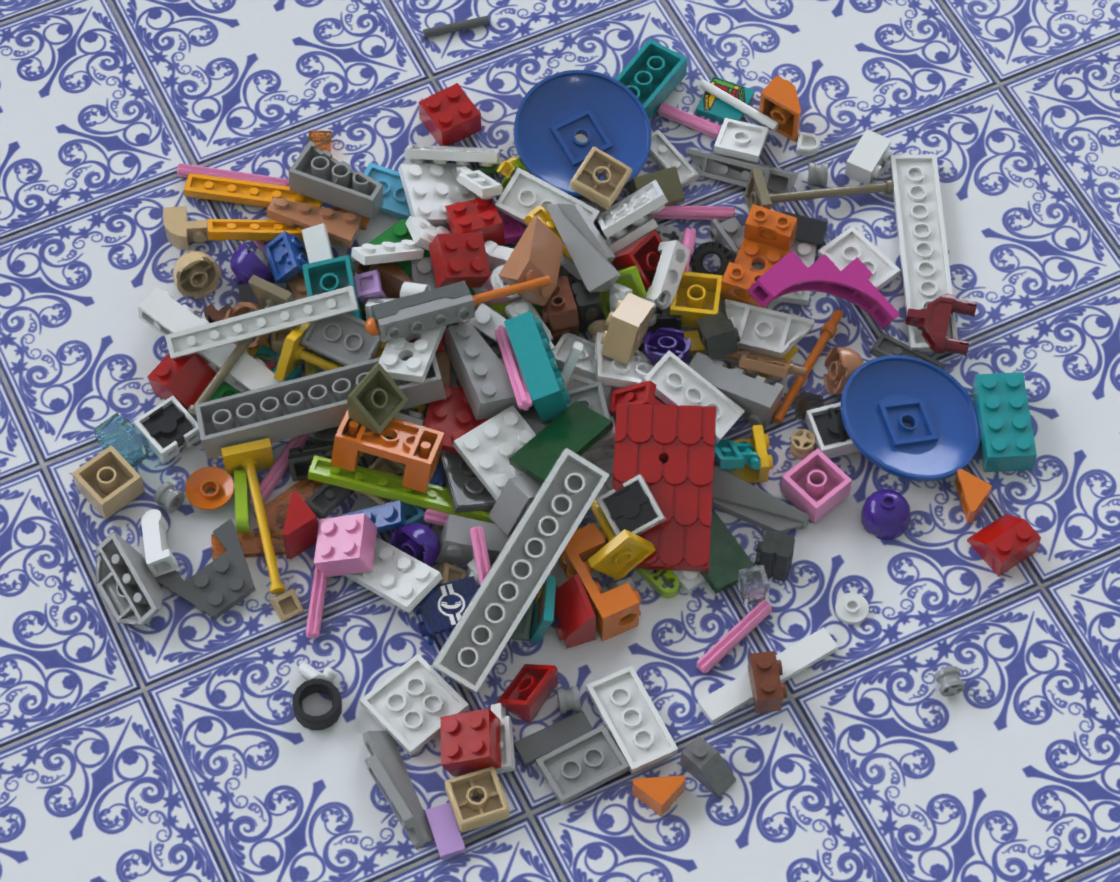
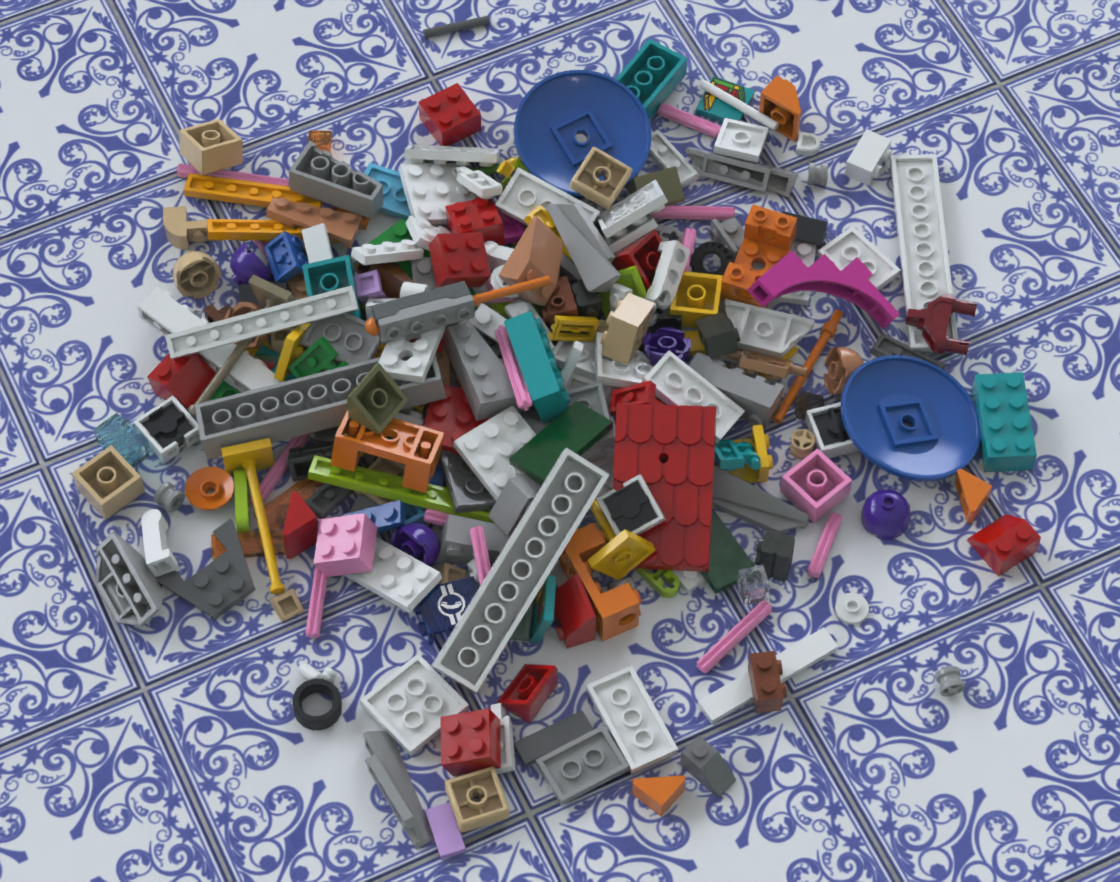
light grey wheel [556,686,581,714] -> none
dark tan tile [744,167,893,212] -> none
none -> tan brick [179,119,243,175]
none -> green plate [288,336,349,378]
none -> yellow tile [548,315,600,342]
none -> bright pink axle [807,512,842,578]

